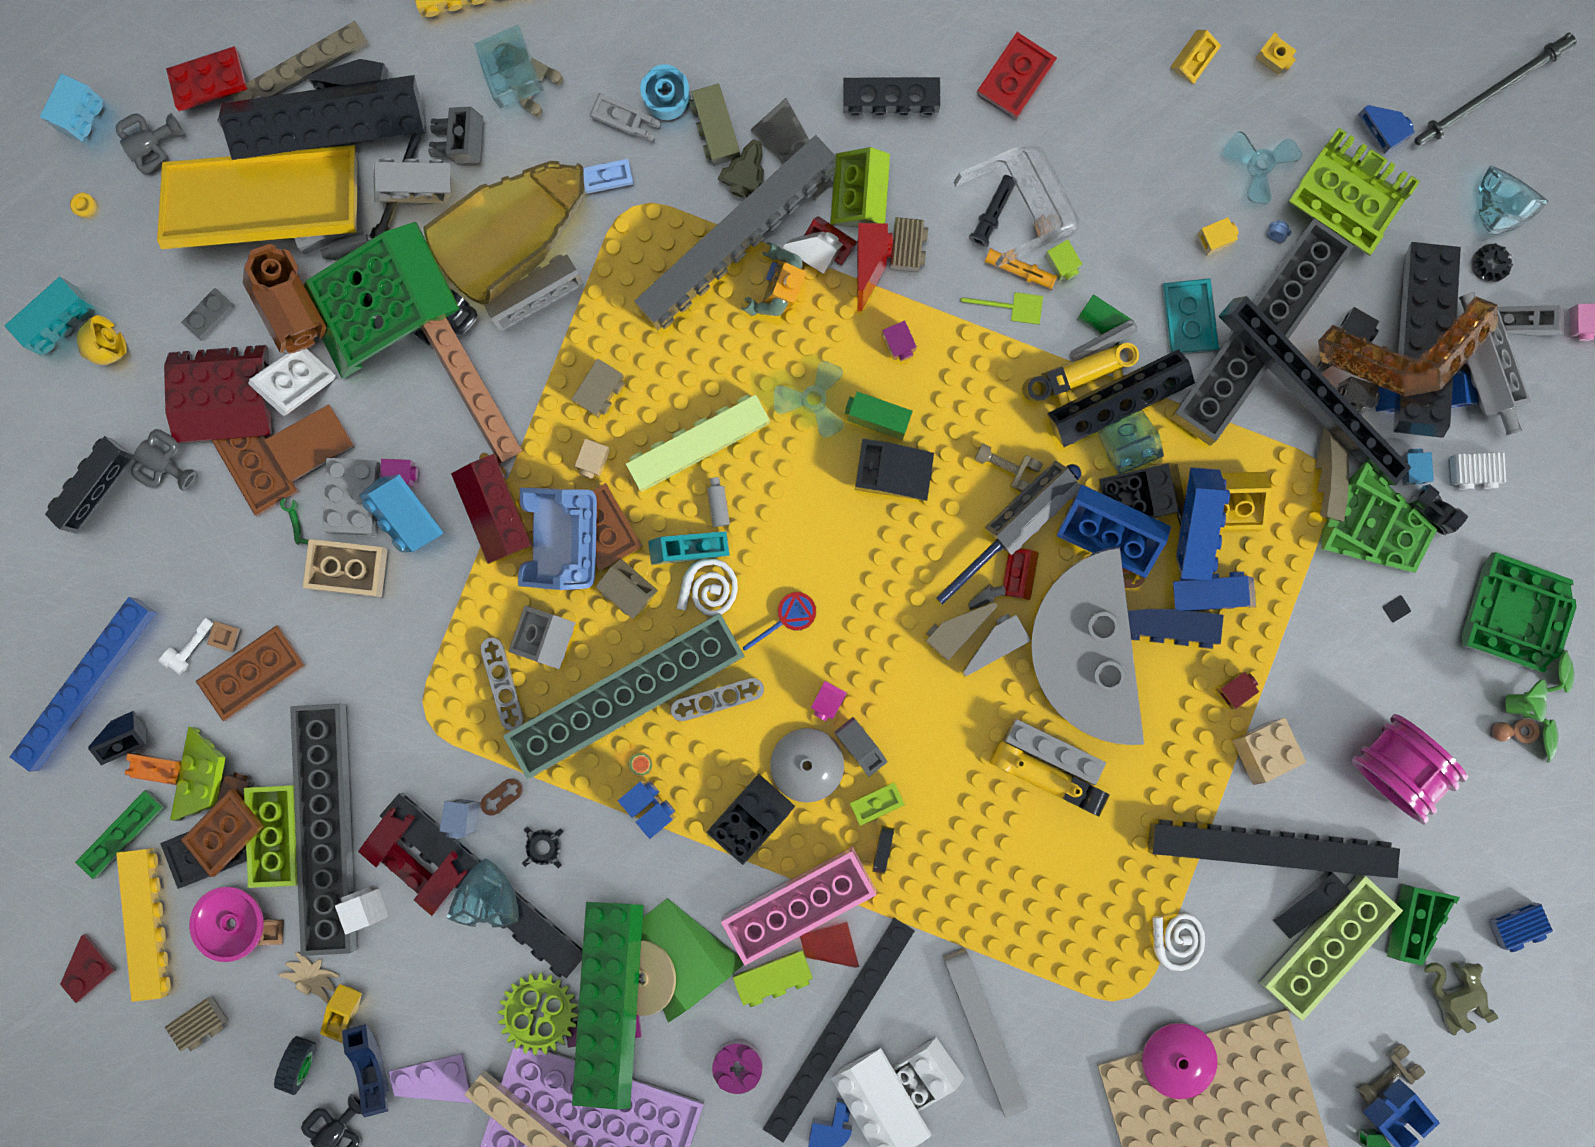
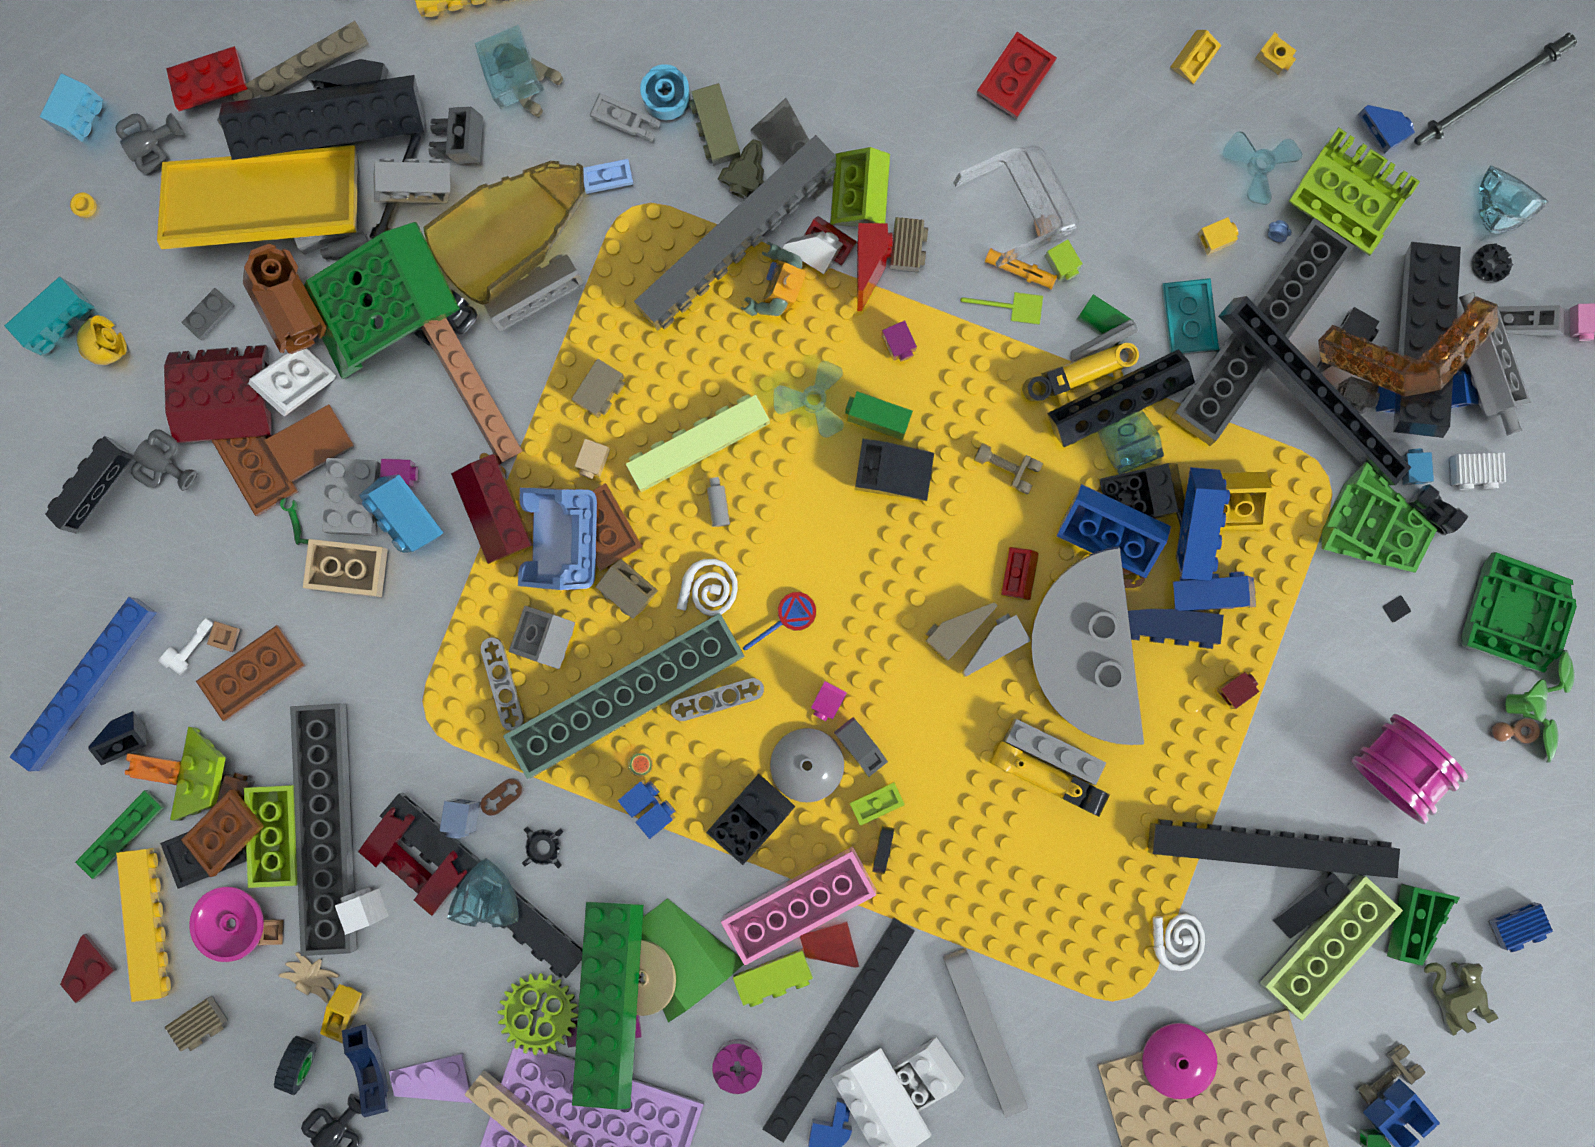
teal slope [648,531,730,565] -> none
black brick [843,77,940,116] -> none
piece [936,460,1082,605] -> none
black pin [969,175,1017,247] -> none
dark grey bar [969,584,1006,610] -> none
tan brick [1232,717,1307,785] -> none
dark tan slope [1315,425,1349,522] -> none

